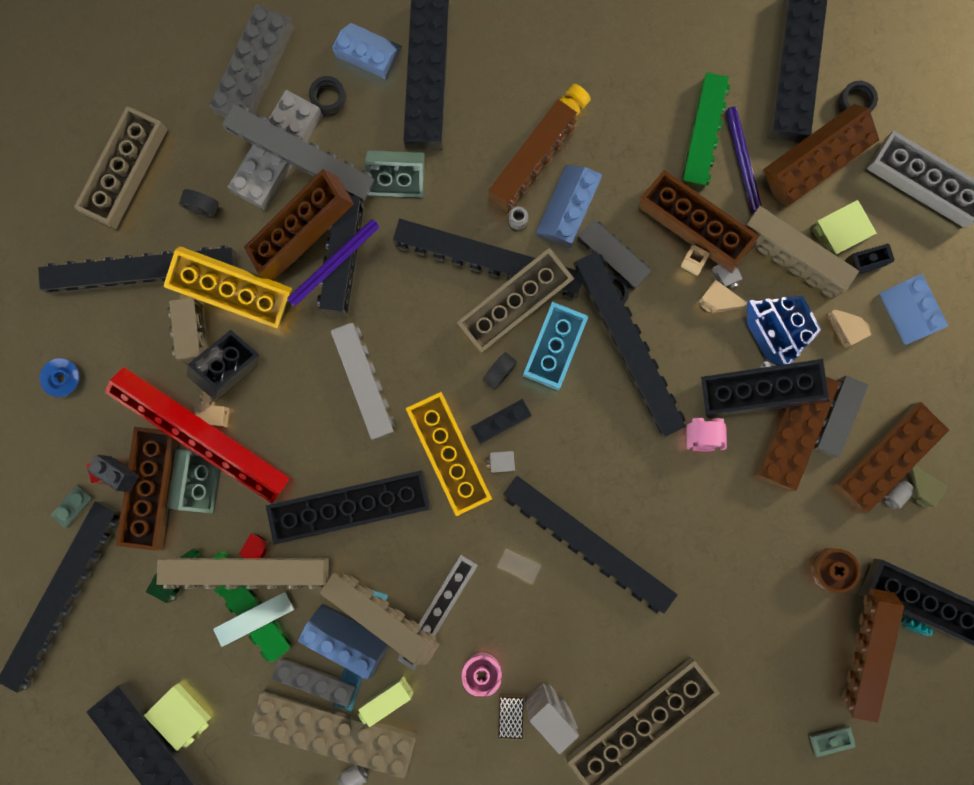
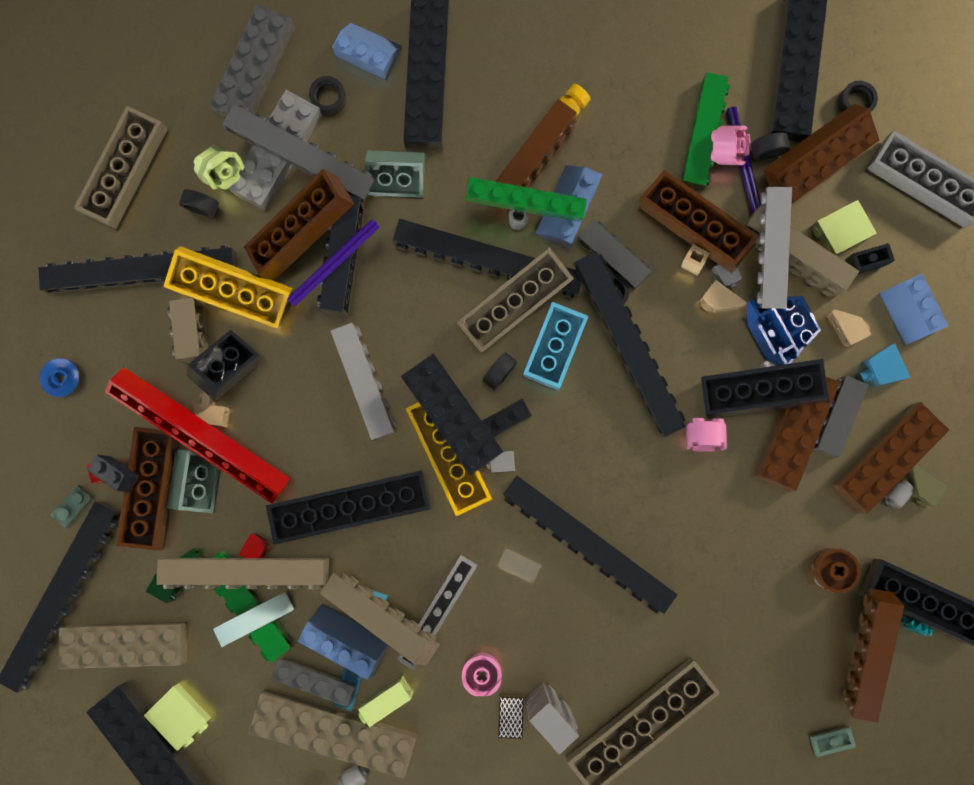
none -> dark tan brick [59,622,187,669]
none -> yellowish green brick [193,144,245,189]
none -> black brick [401,353,504,476]
none -> green brick [464,177,587,222]
none -> bright pink brick [711,126,750,165]
none -> black tyre [751,133,790,160]
none -> light grey brick [757,187,792,309]
none -> dark azure torso [857,343,910,387]

